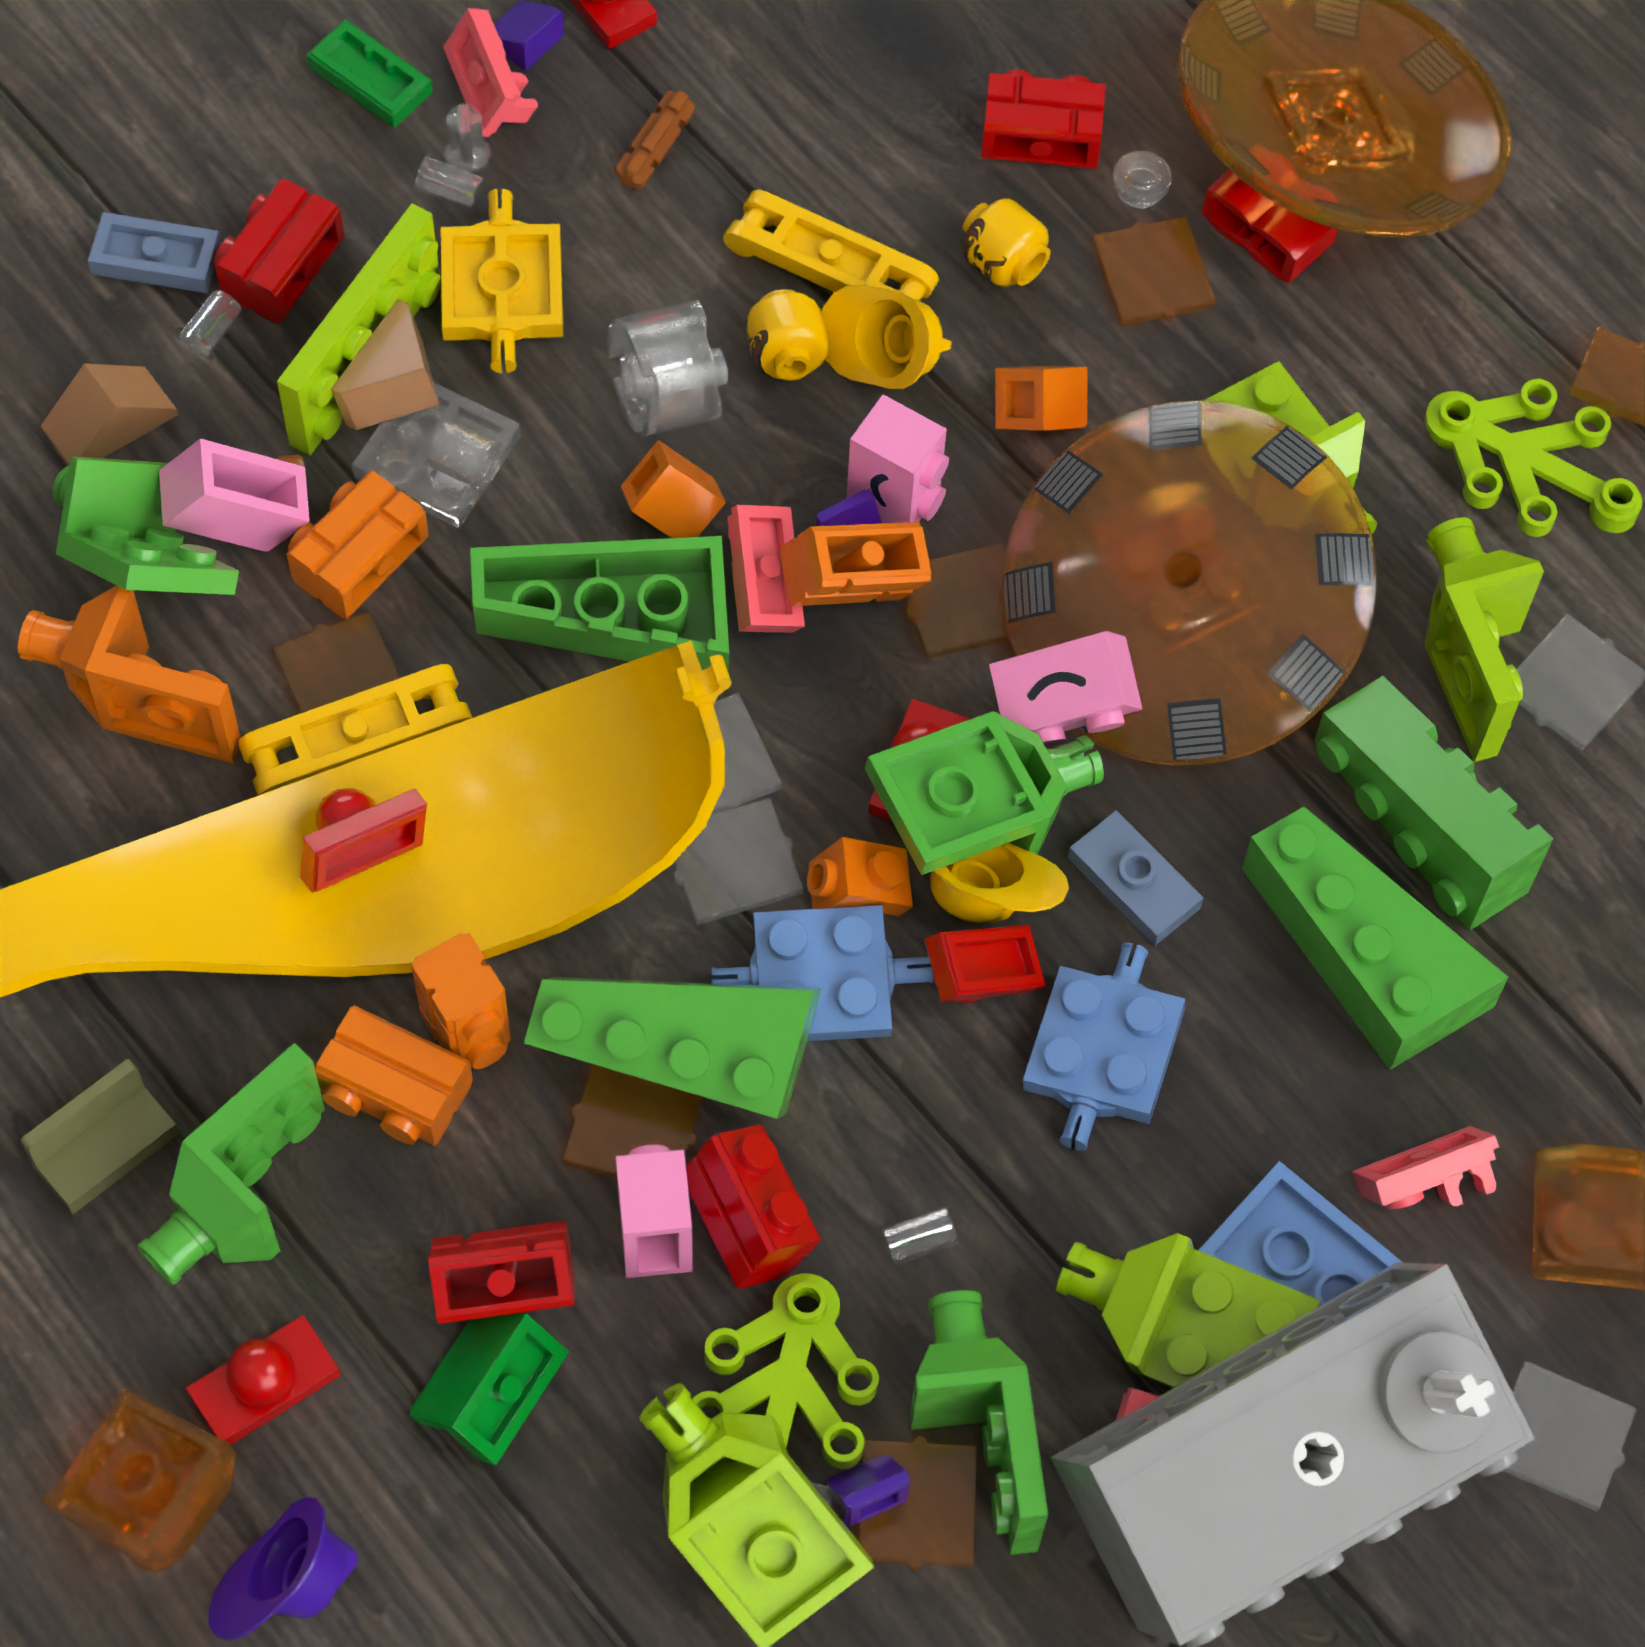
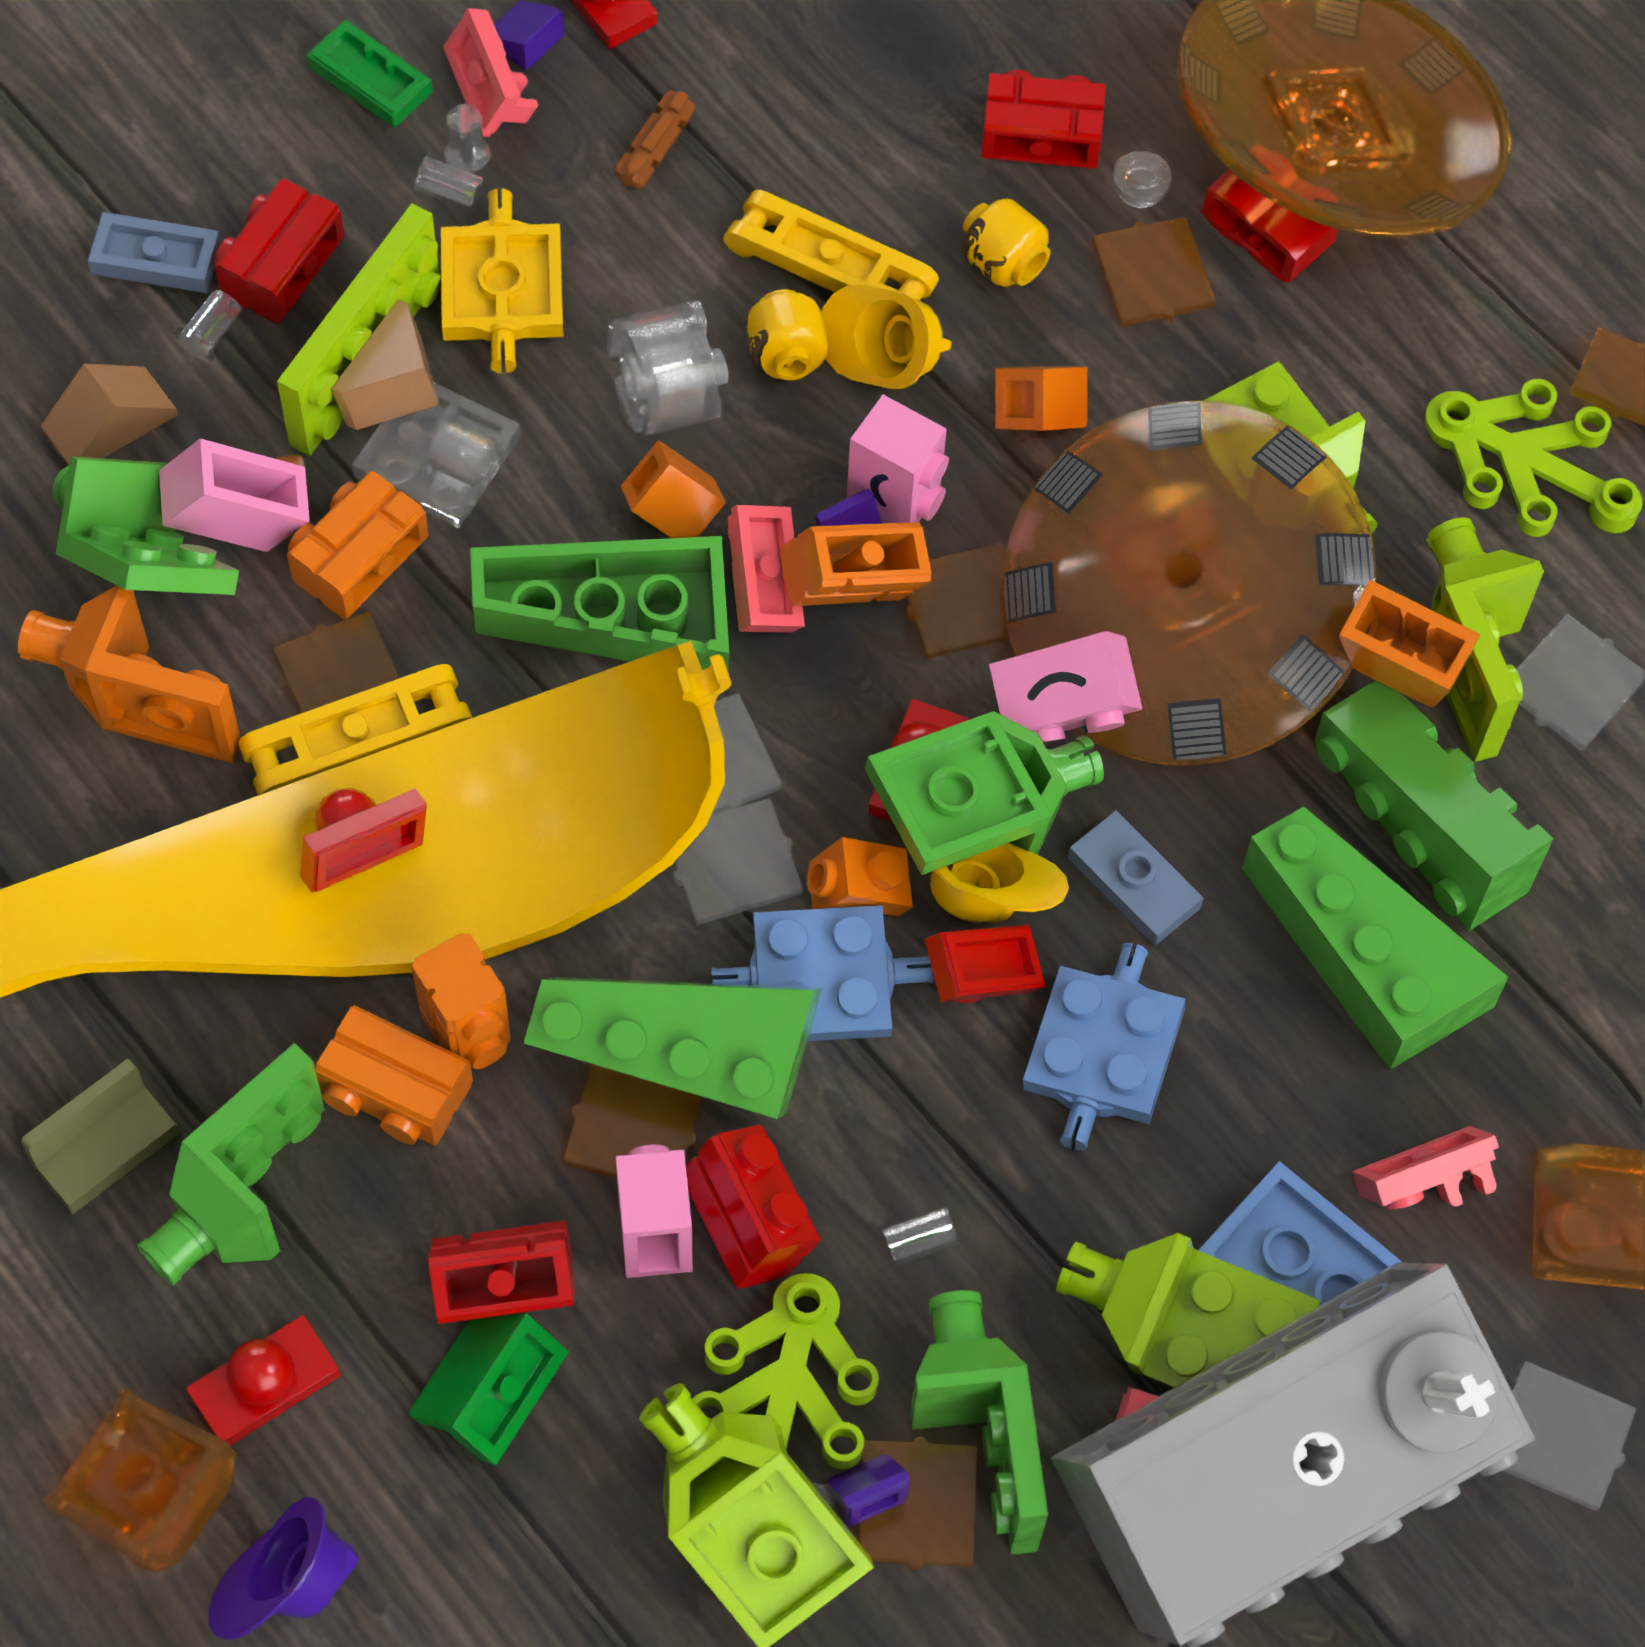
none -> orange torso [1339,580,1480,708]

